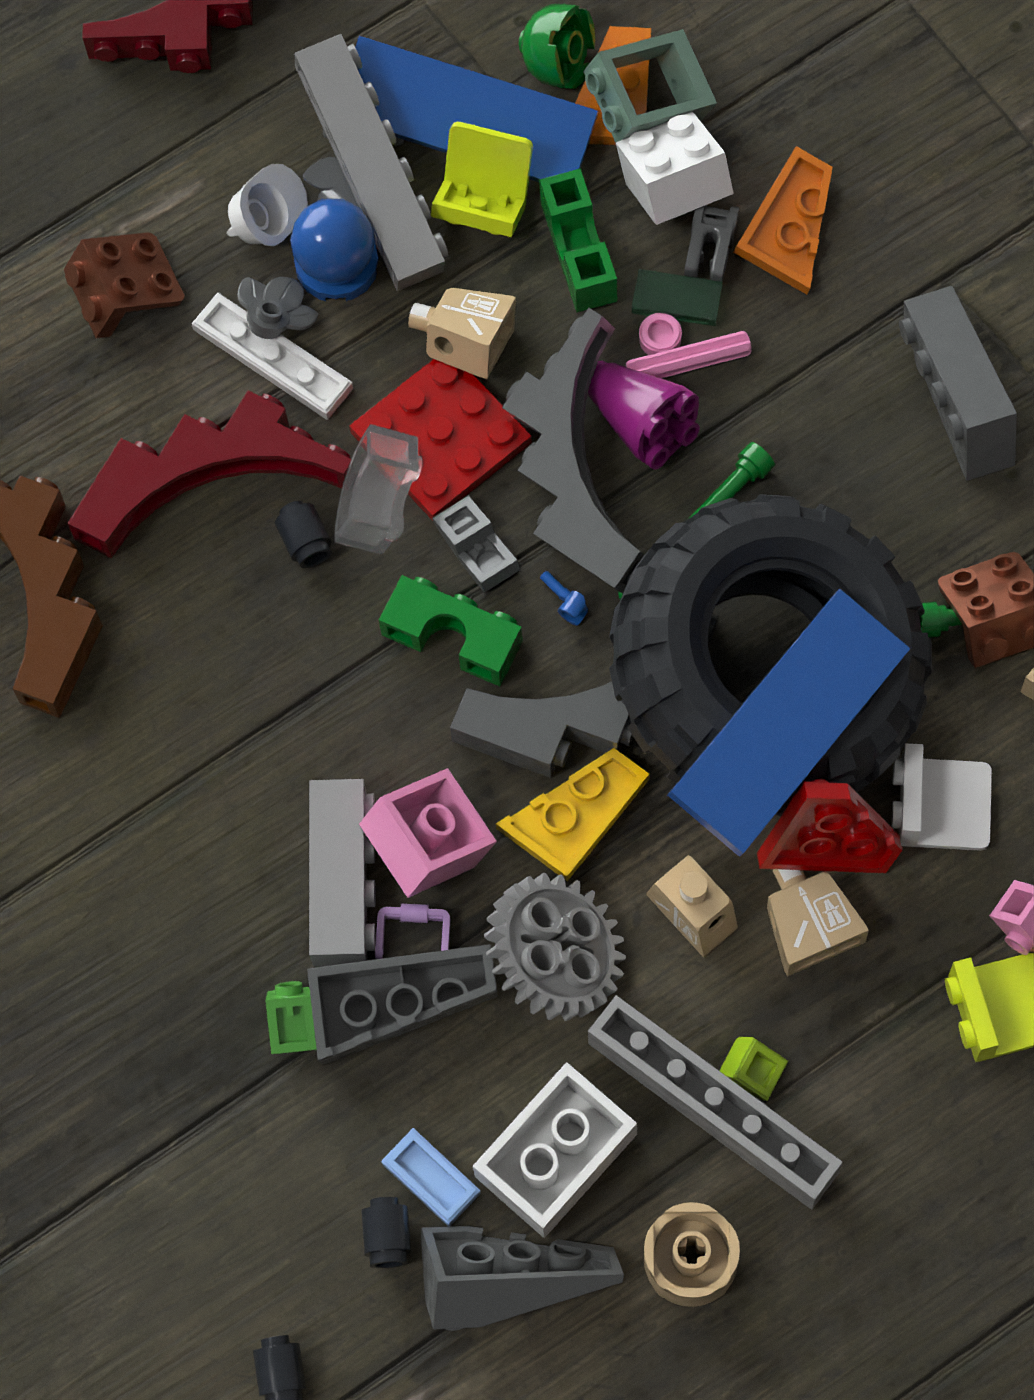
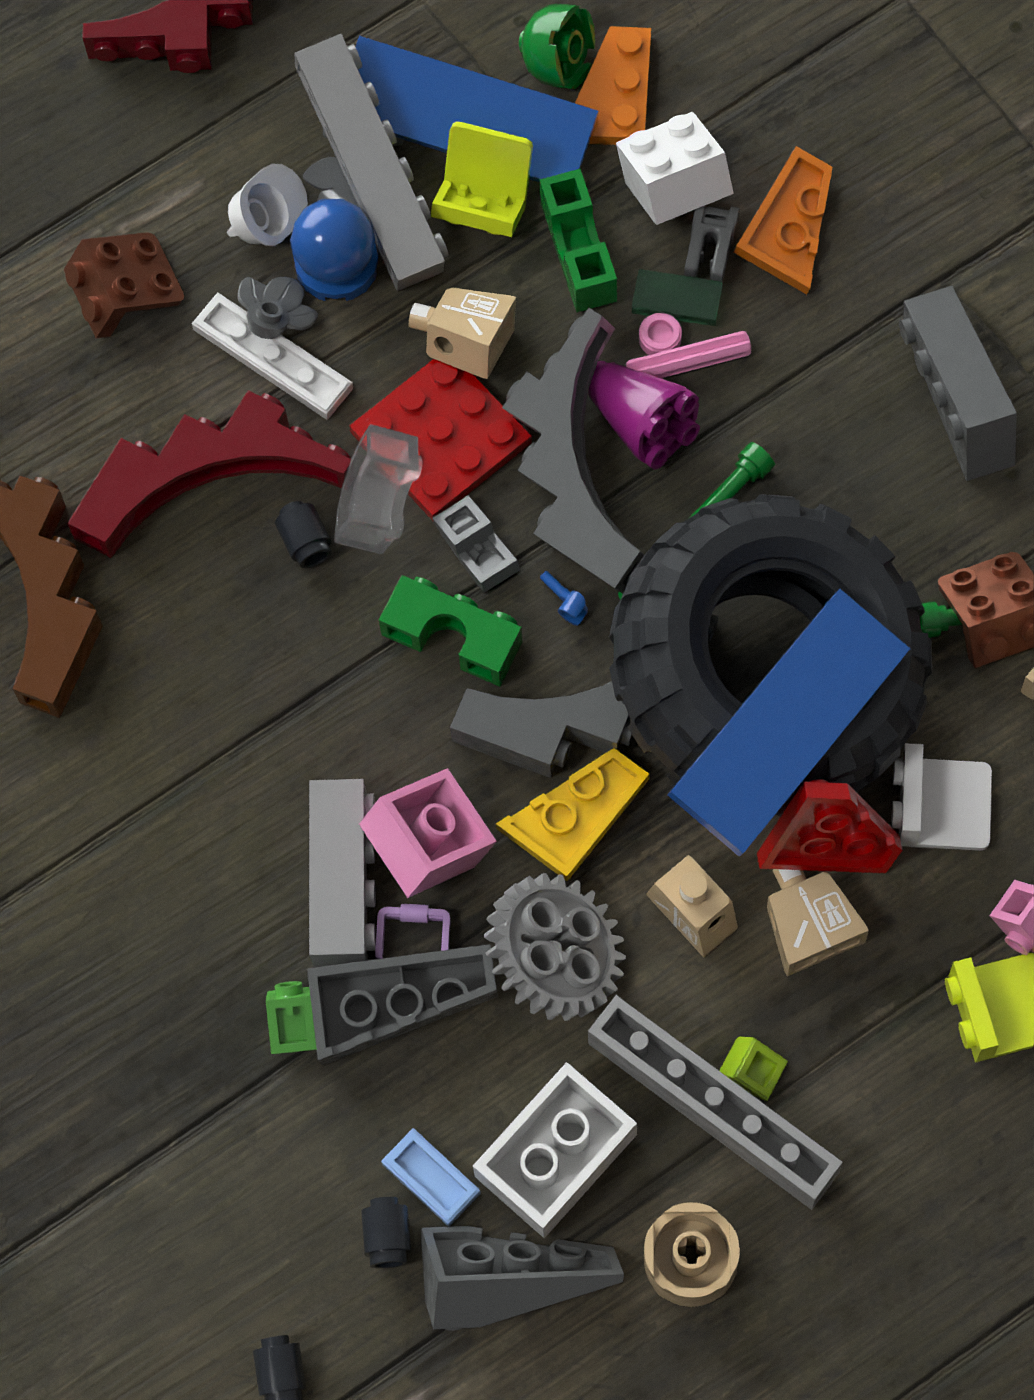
sand green window [583,29,717,142] -> none

